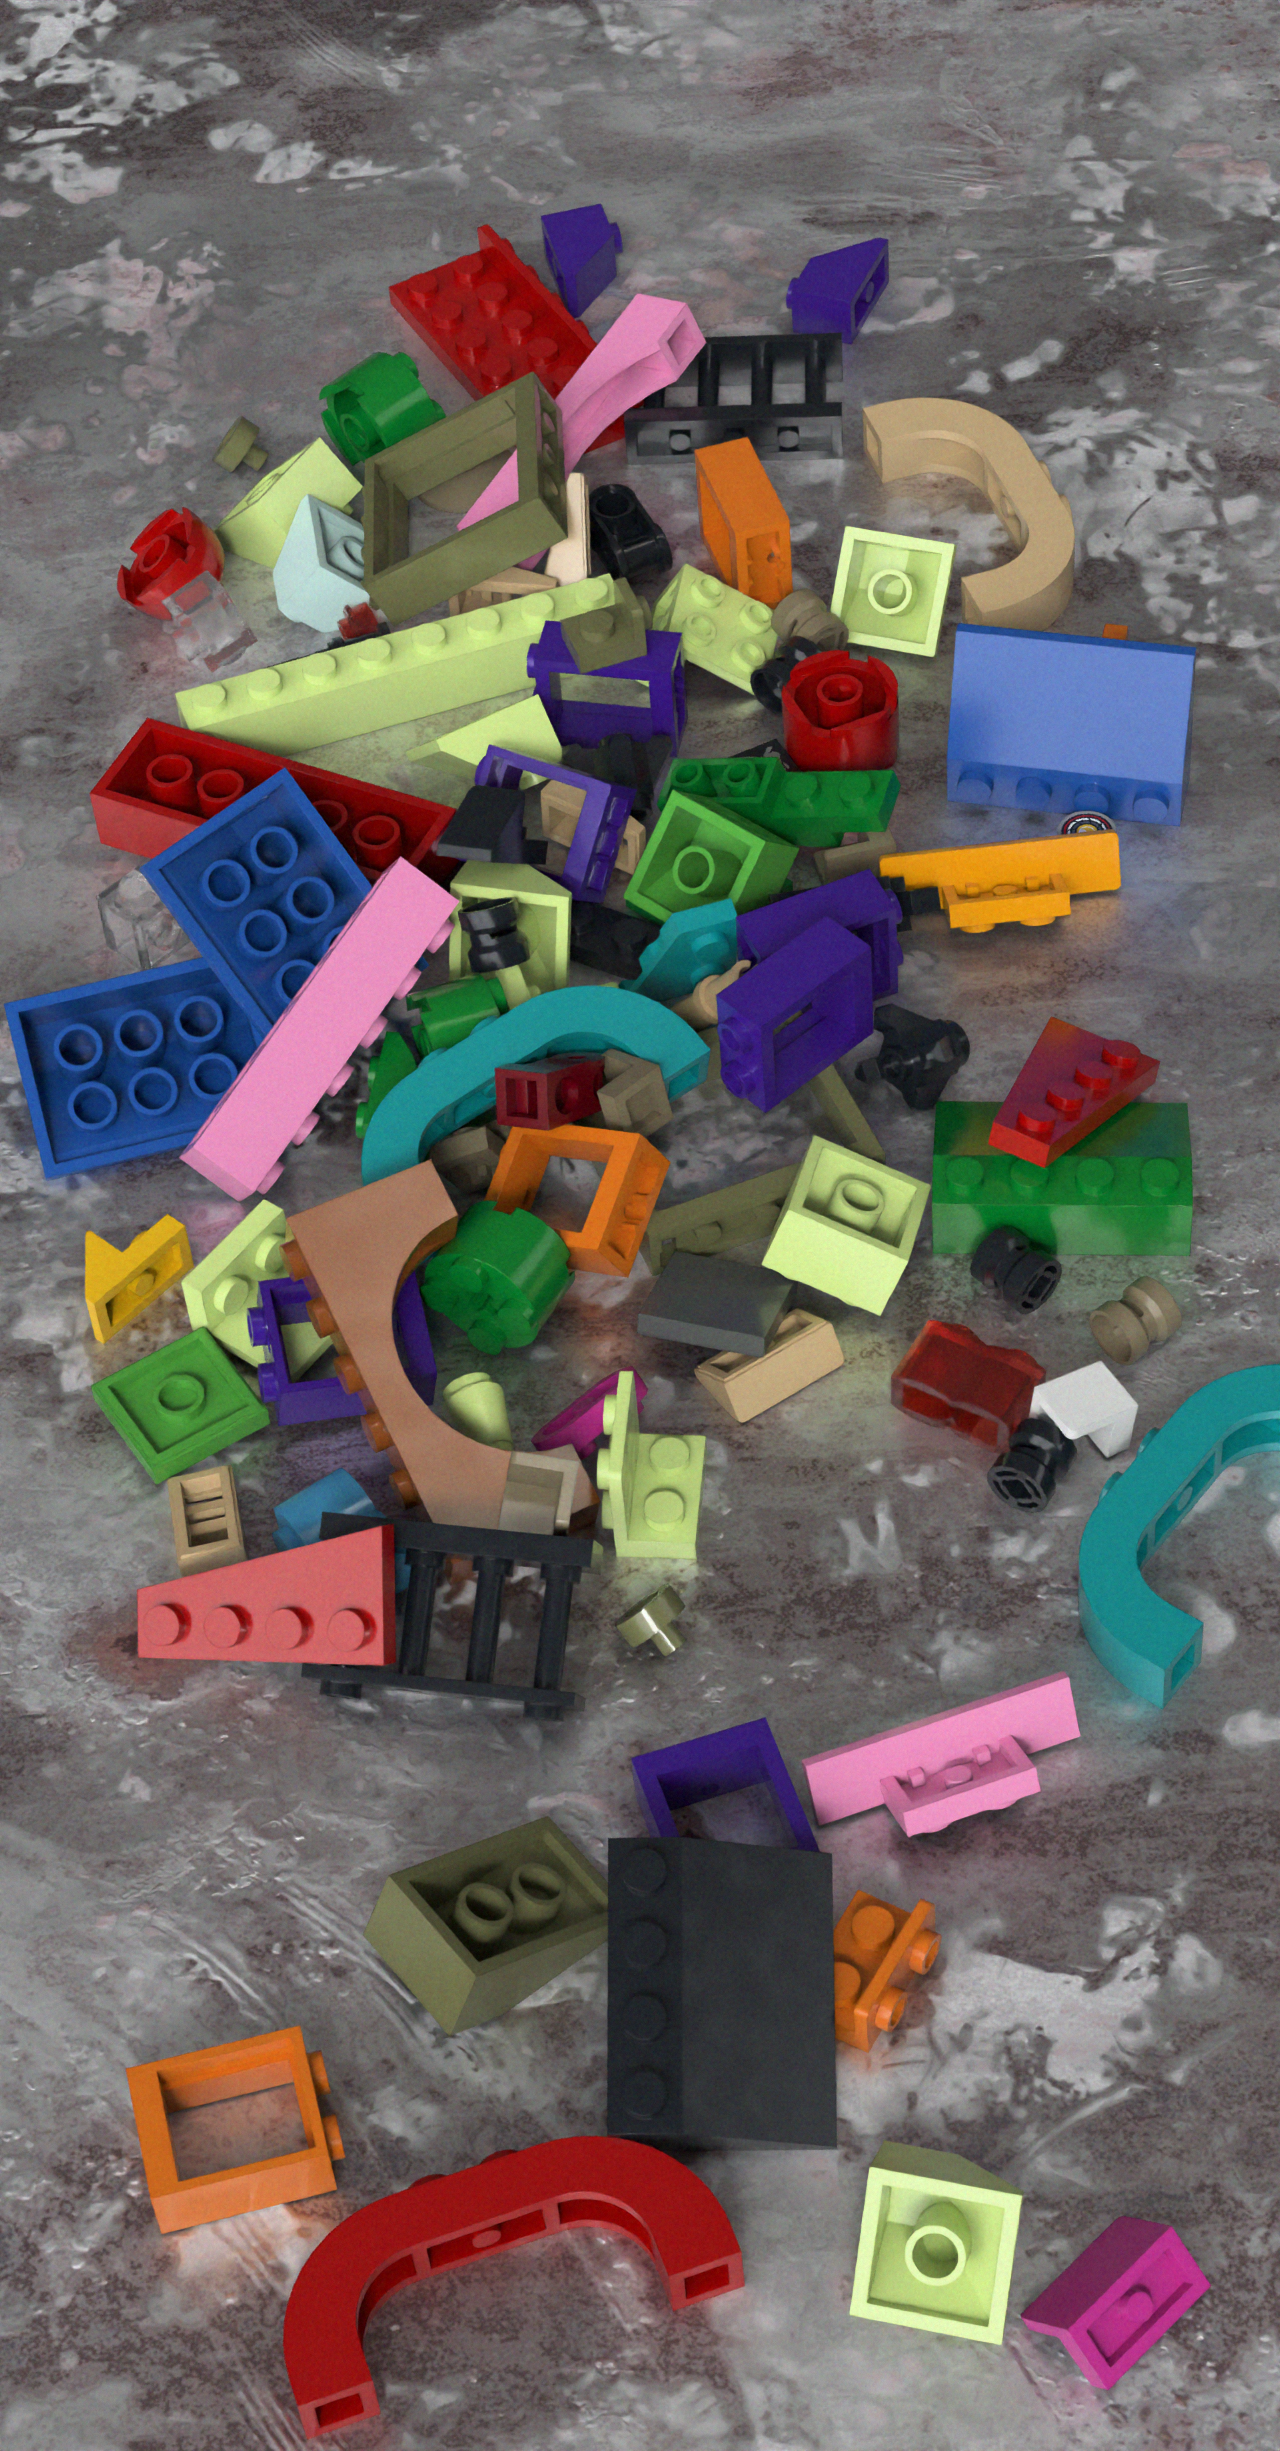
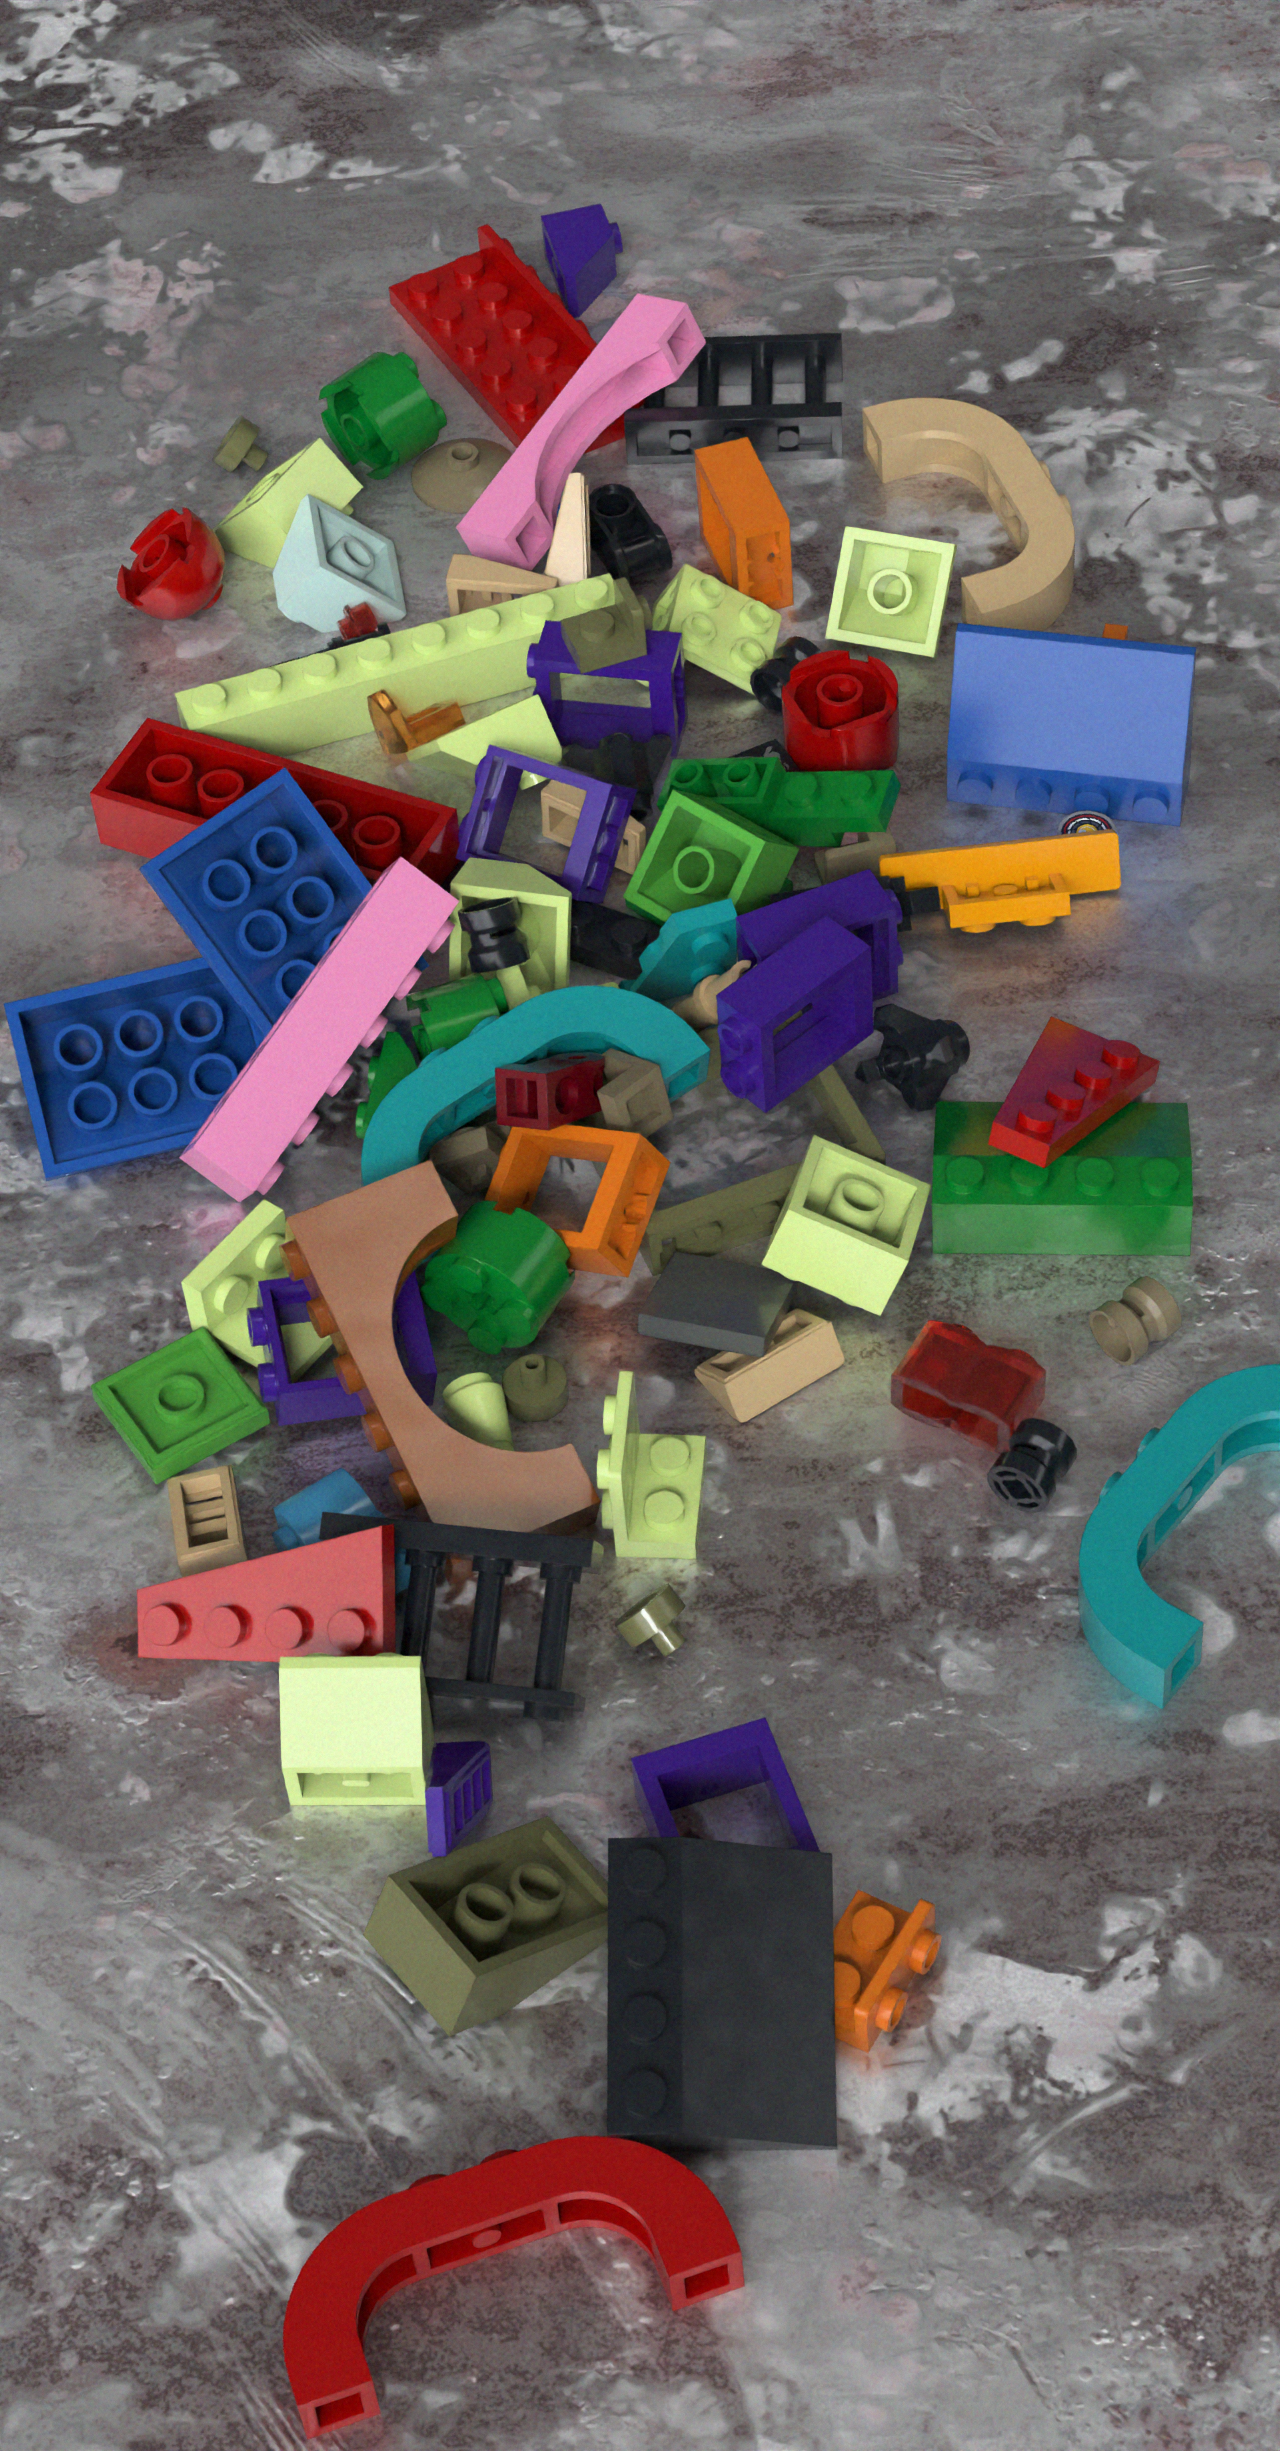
yellow slope [85,1214,194,1344] -> none
clear brick [96,864,190,971] -> none
orange window [126,2025,346,2234] -> none
clear brick [161,570,258,672] -> none
olive window [360,371,568,626] -> none
black slope [437,785,548,865] -> none
dark tan panel [498,1451,579,1537] -> none
dark pink plate [531,1366,648,1461] -> none
dark tan wheel [771,588,849,652] -> none
dark purple slope [786,237,889,345] -> none
bright pink bracket [801,1671,1080,1837] -> none
yellowish green slope [850,2140,1024,2345] -> none
black wheel [970,1225,1062,1314] -> none
dark pink panel [1020,2216,1211,2390] -> none
white panel [1029,1360,1138,1458] -> none
none -> yellowish green slope [279,1653,435,1806]
none -> clear orange tile [367,689,466,754]
none -> dark purple slope [425,1741,493,1857]
none -> olive tile [502,1354,569,1422]

